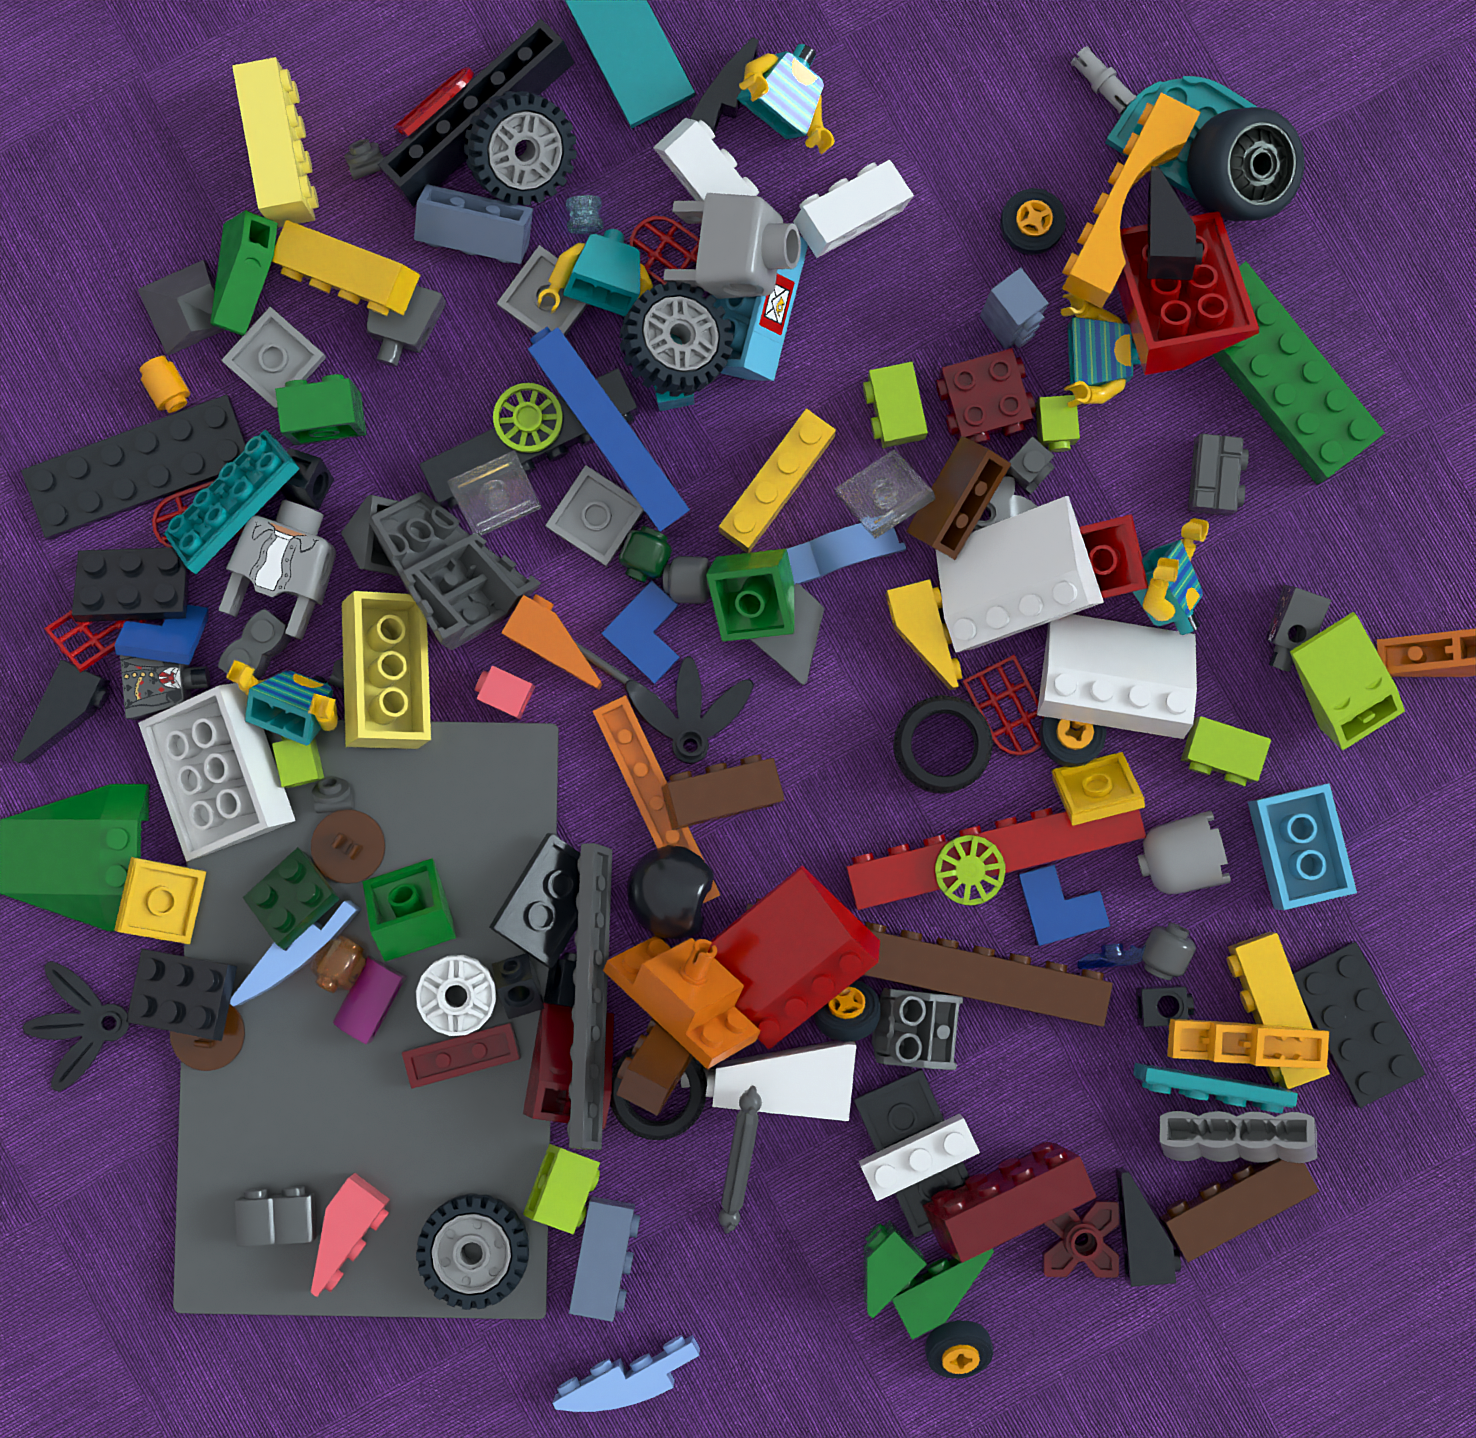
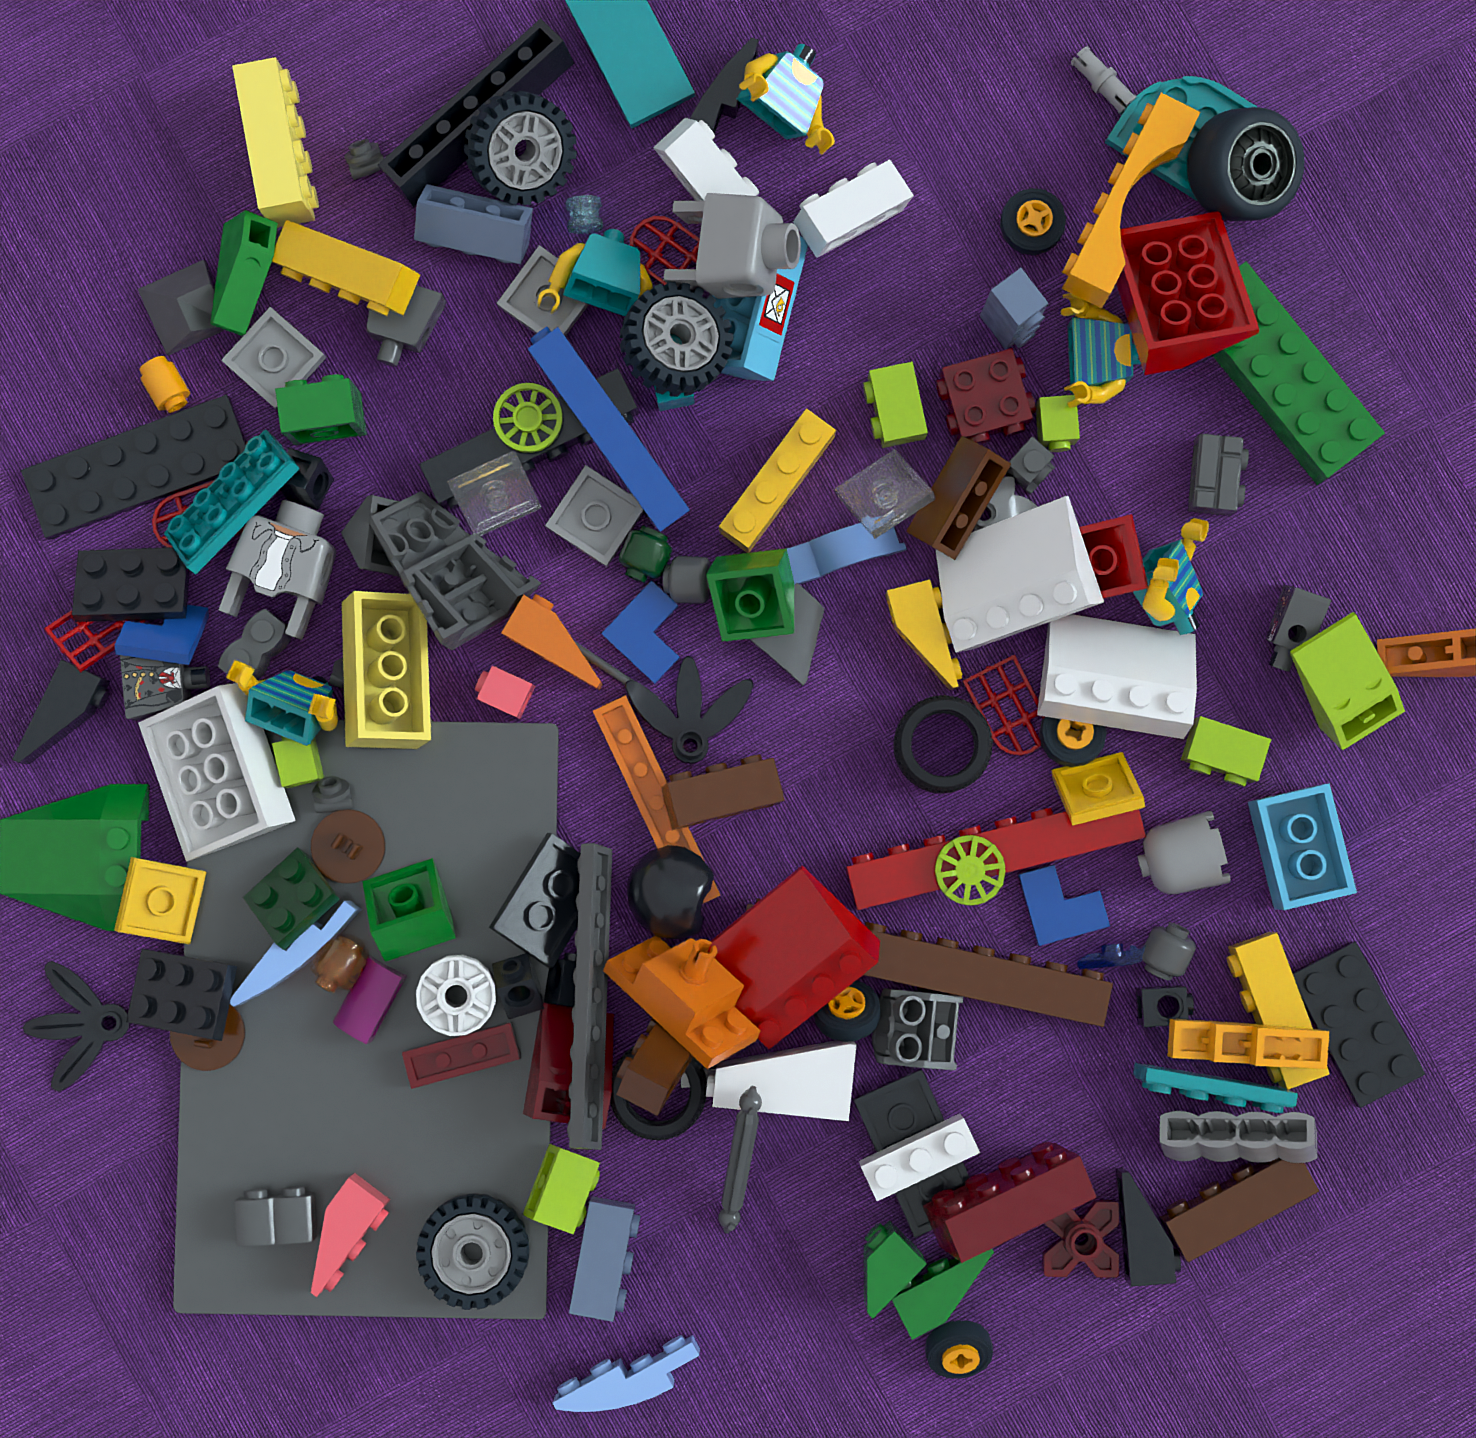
red window [393,66,474,136] -> none
black slope [1147,166,1203,280] -> none

